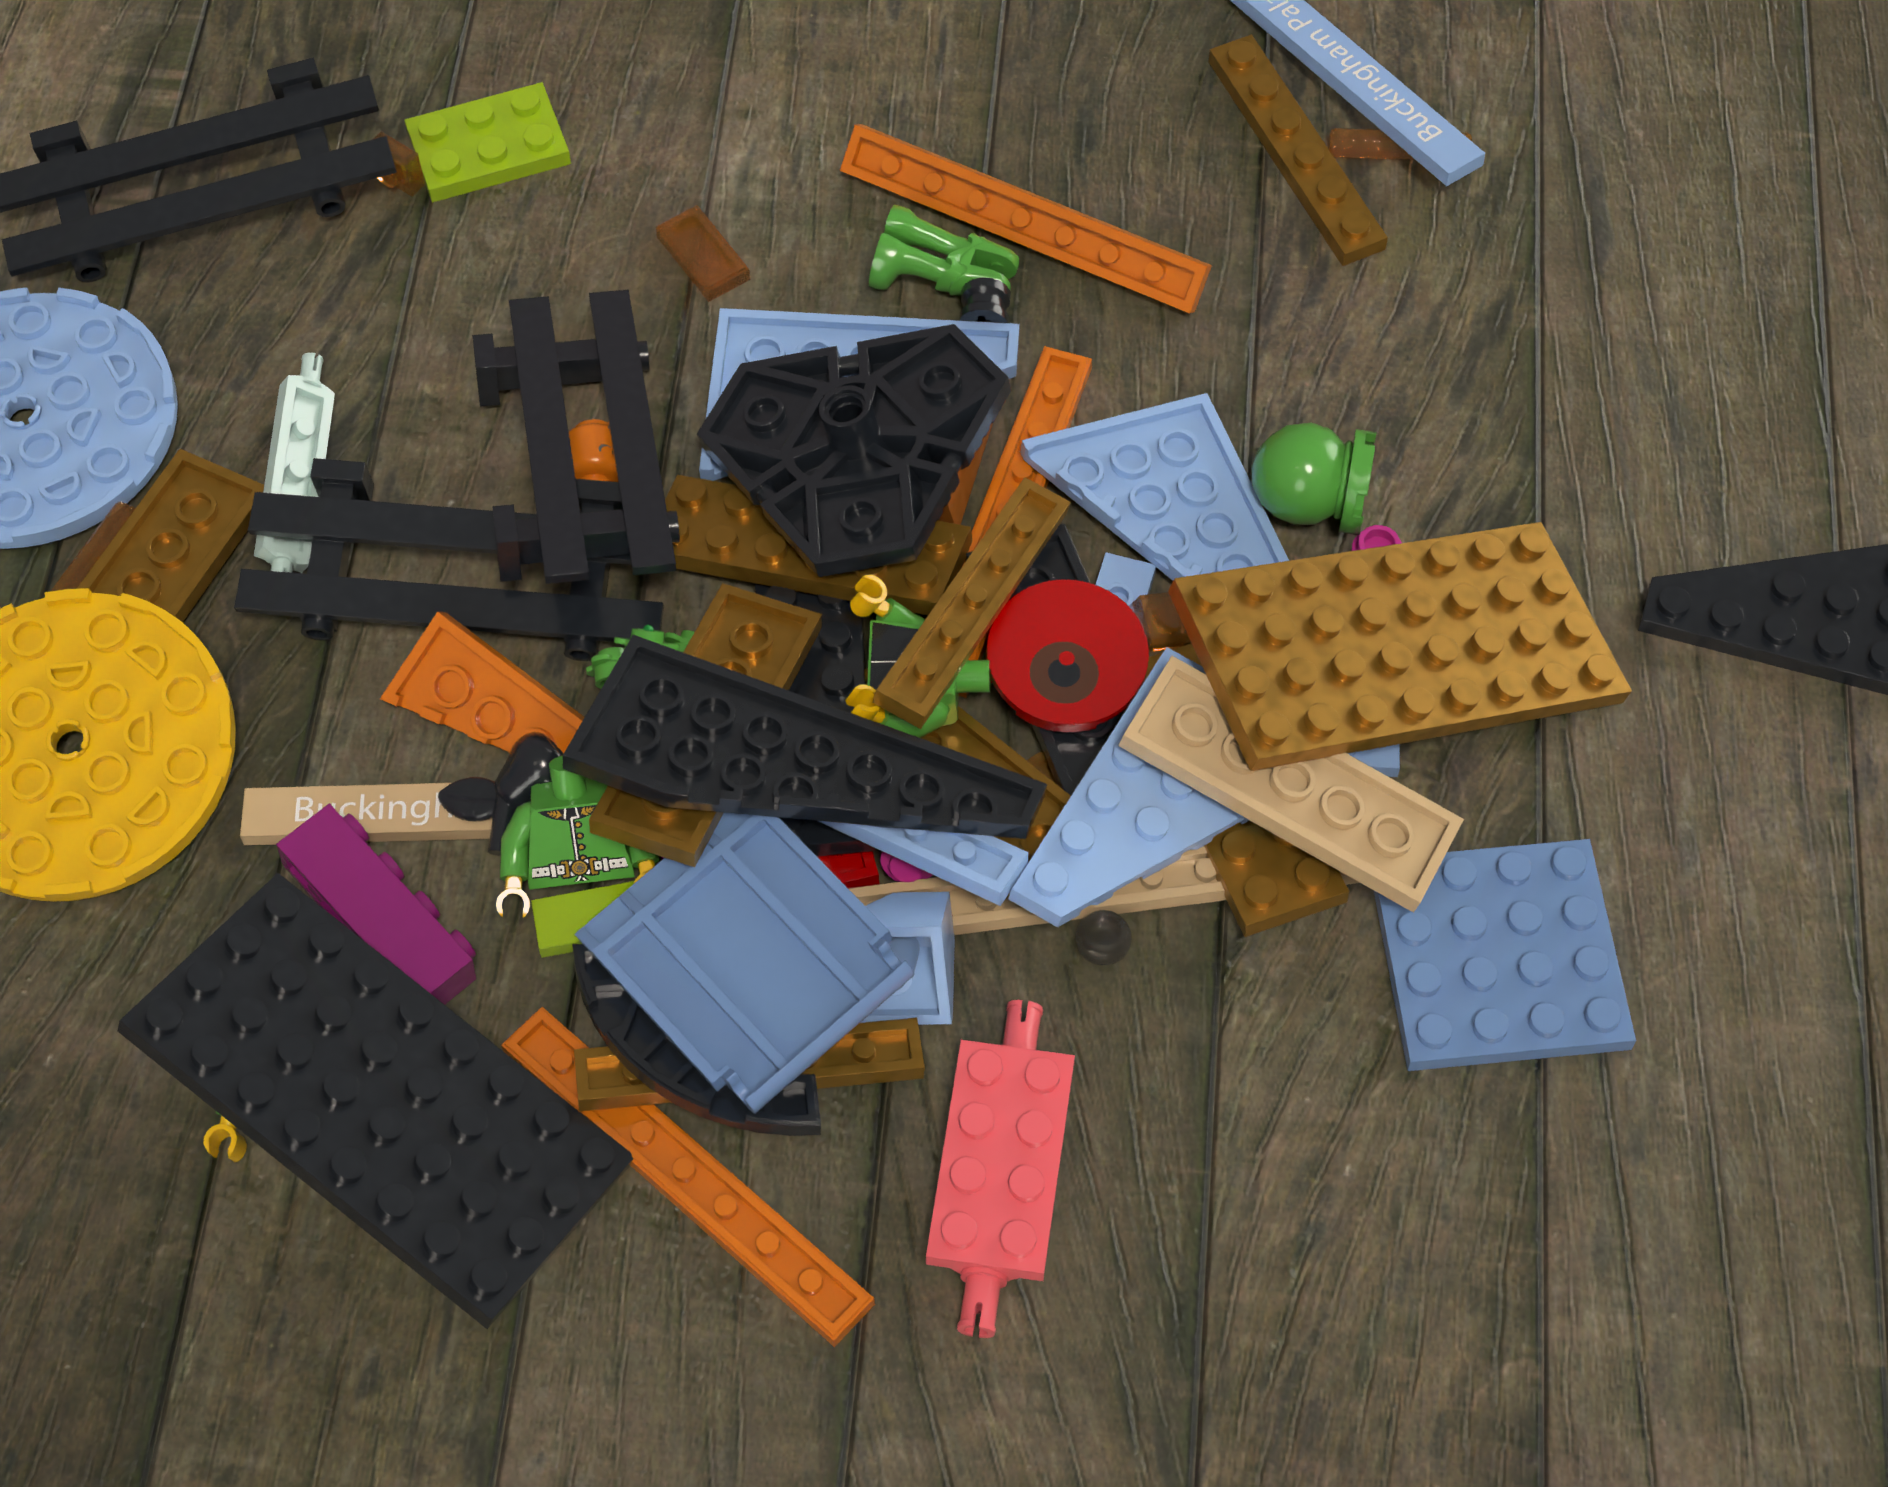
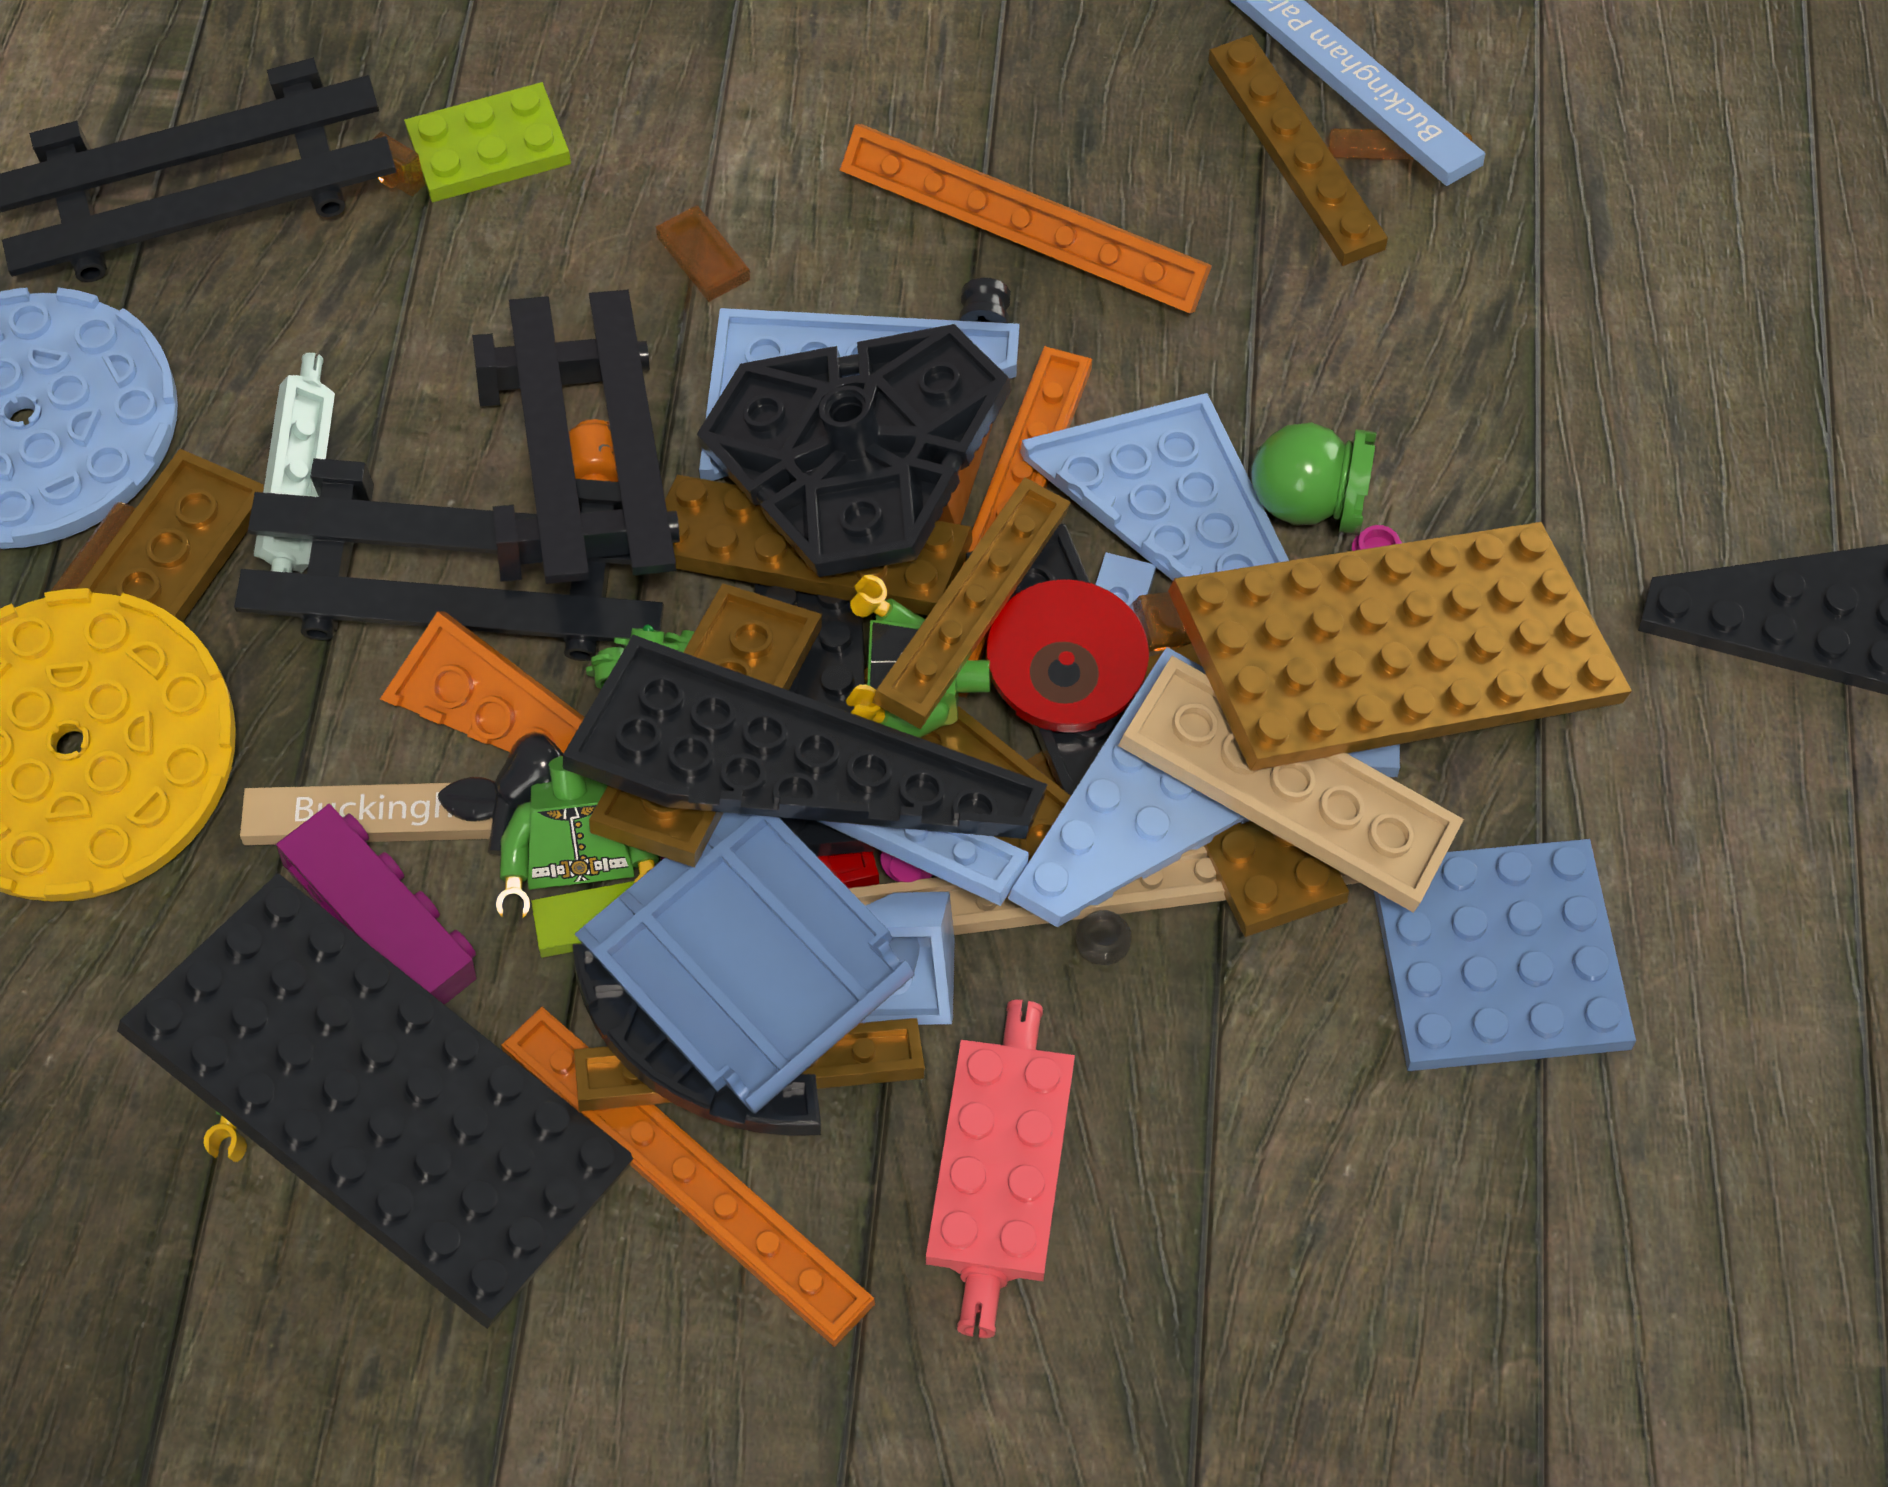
bright green piece [869,204,1019,295] -> none

